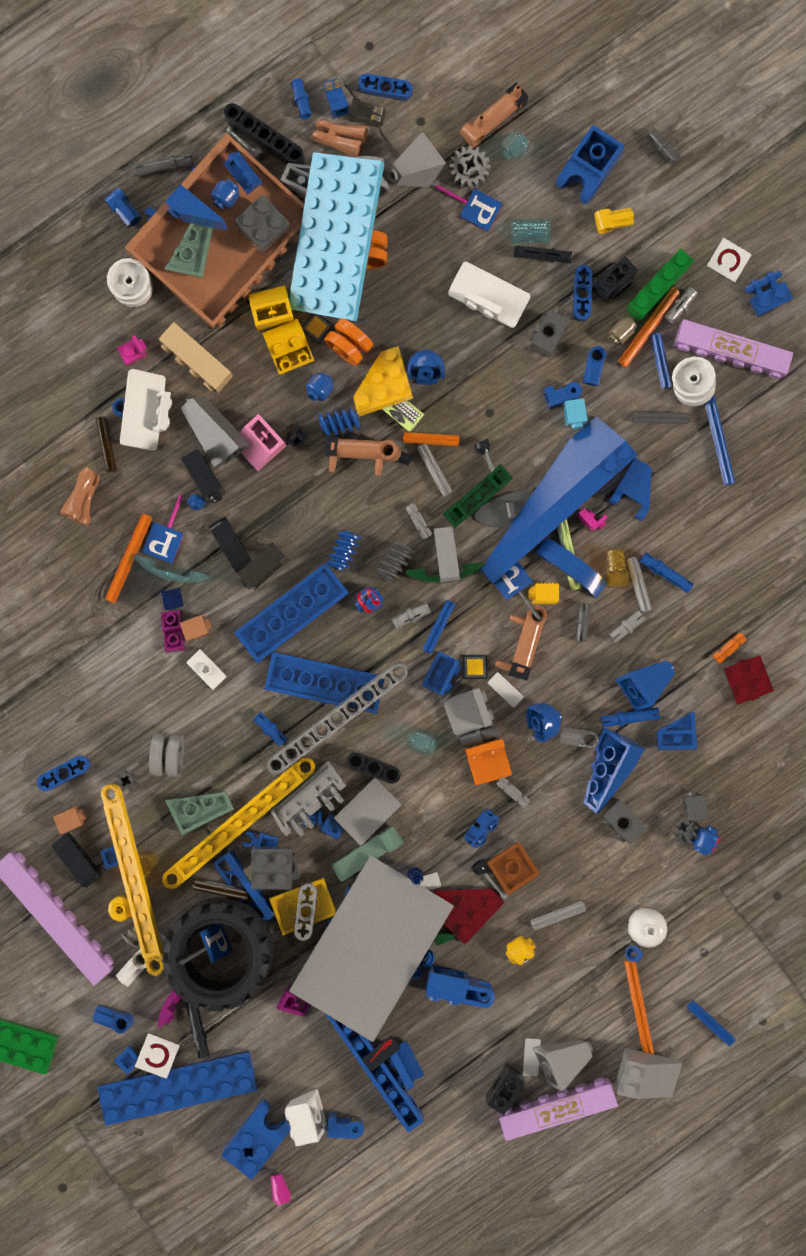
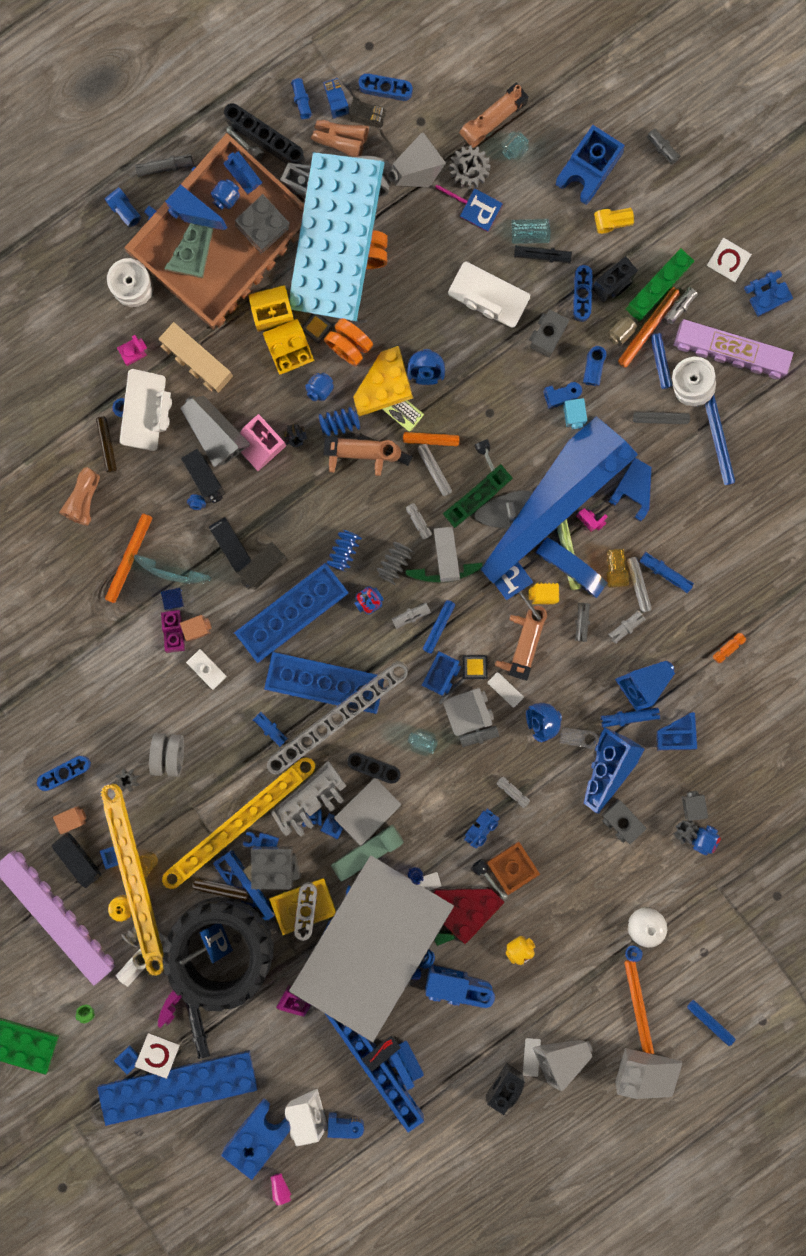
blue piece [92,1004,134,1034] -> none
blue piece [142,494,184,564] -> none
sand green wing [165,792,235,835] -> none
orange bracket [465,738,512,785] -> none
lavender brick [498,1078,618,1141] -> none
light grey axle [531,901,586,930] -> none
dark red plate [723,655,774,704] -> none
none -> bright green plate [75,1005,95,1023]

